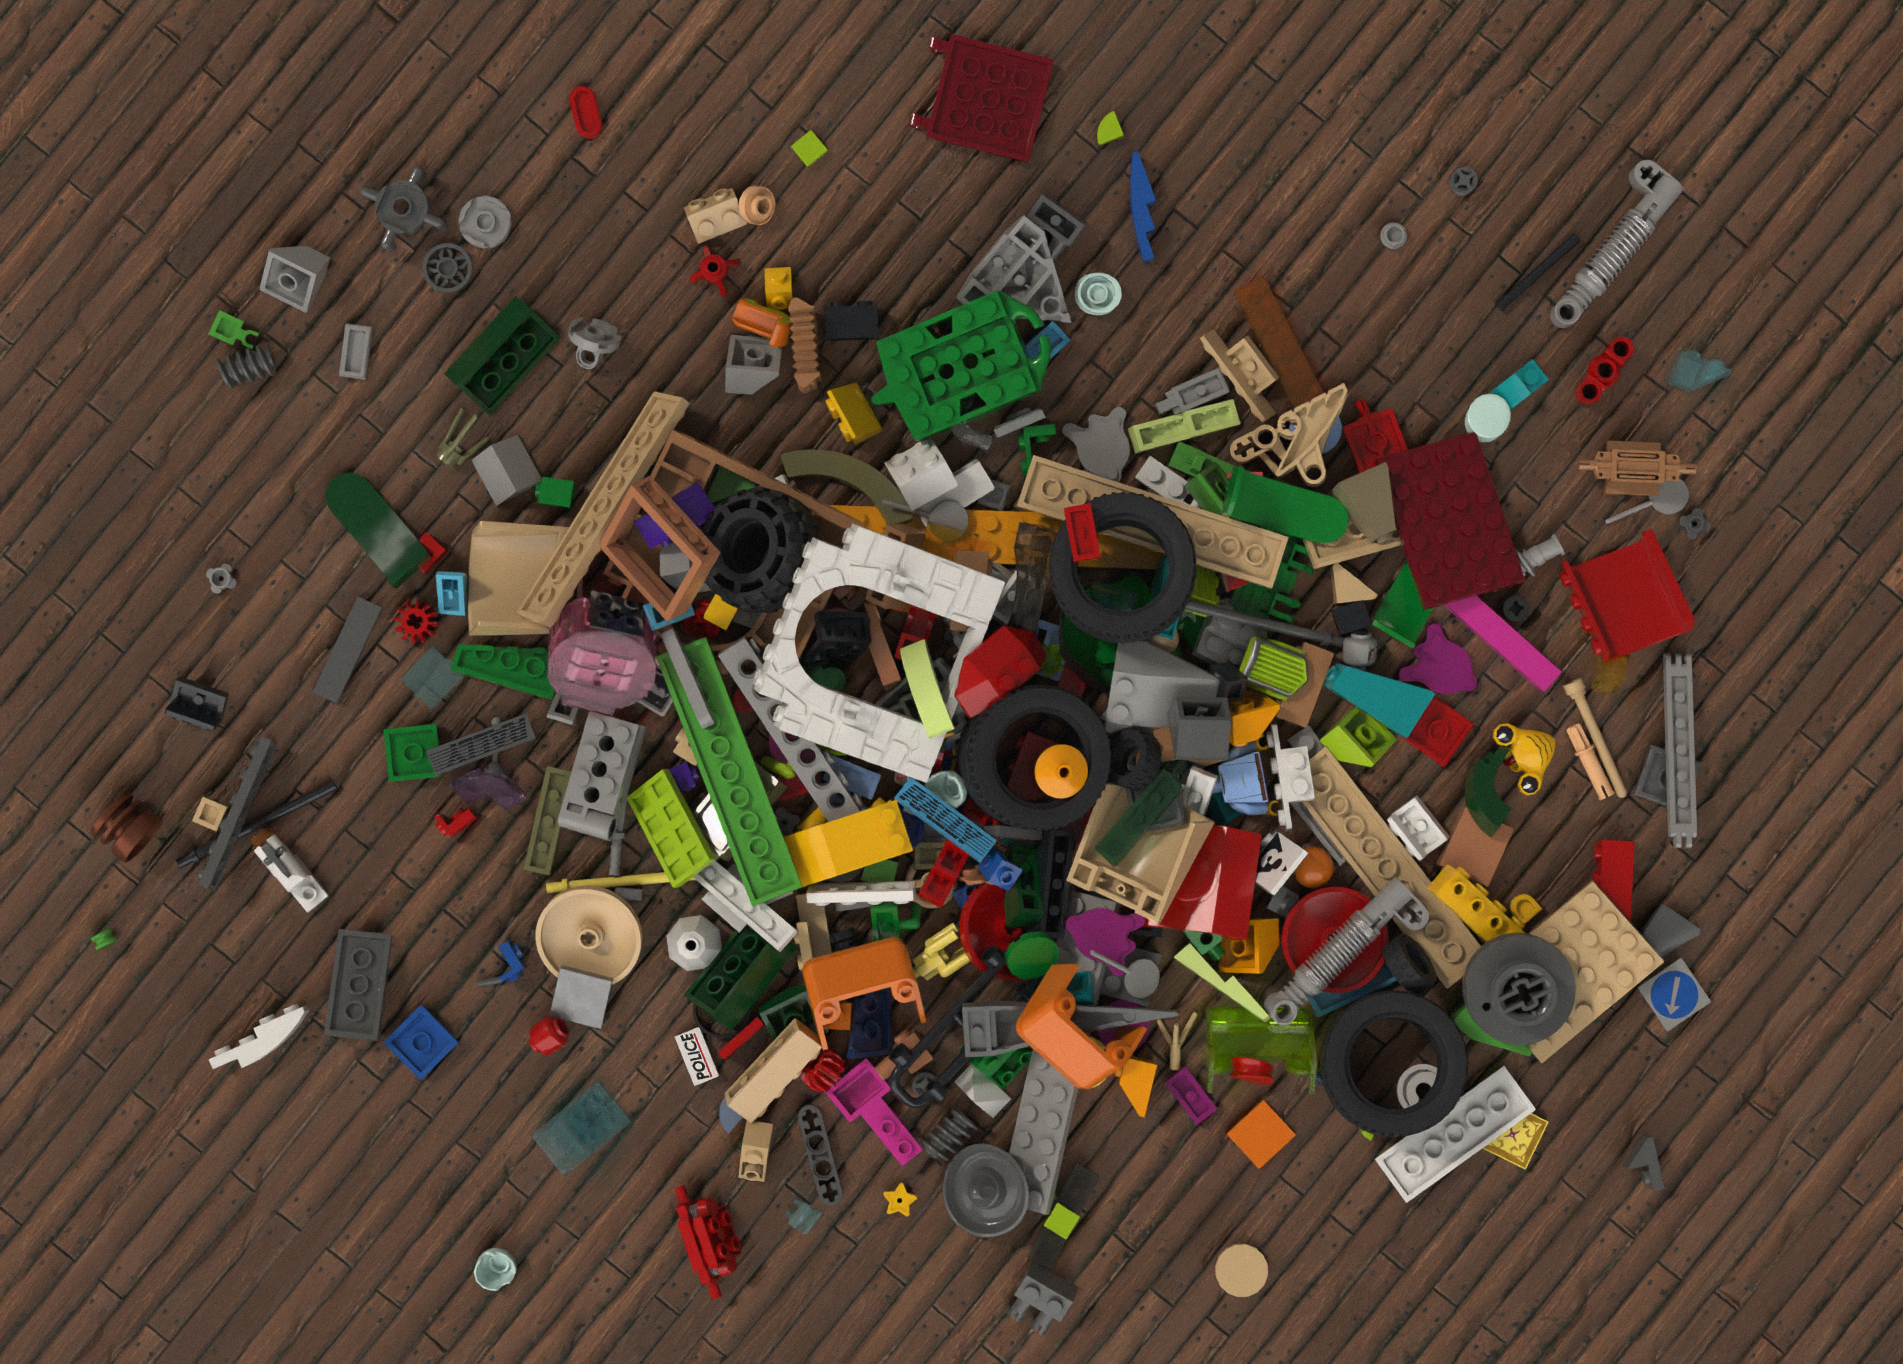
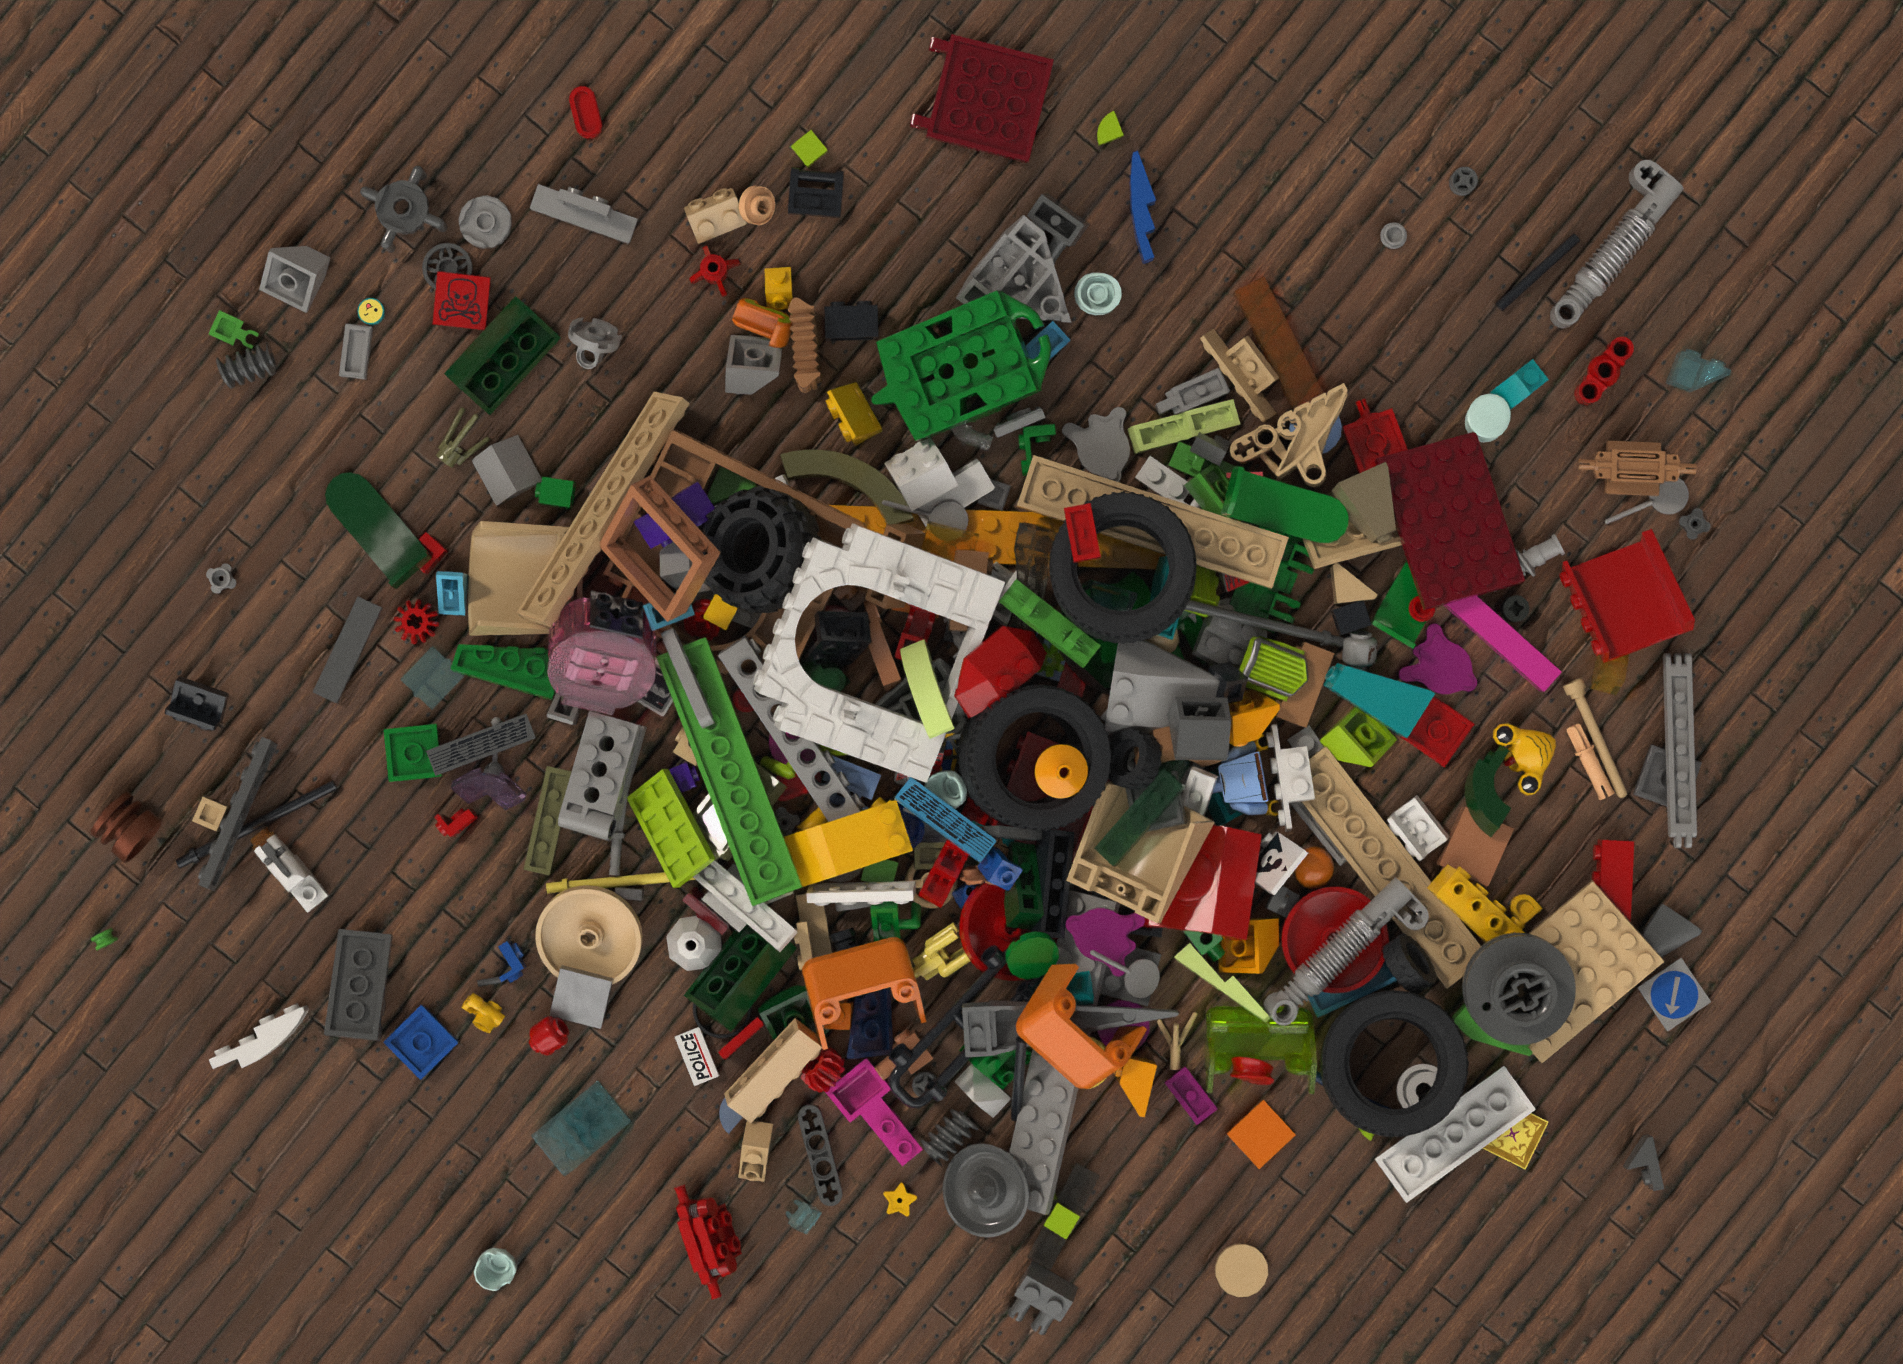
none -> light yellow tile [357,298,385,325]
none -> red tile [433,271,491,330]
none -> yellow plate [461,992,505,1033]
none -> light grey bracket [530,184,638,244]
none -> dark red plate [682,887,731,935]
none -> black plate [788,167,844,218]
none -> bright green hinge [998,579,1101,668]
none -> black bar [1011,1036,1027,1122]
none -> dark grey piece [1190,432,1231,466]
none -> red plate [1408,596,1435,622]

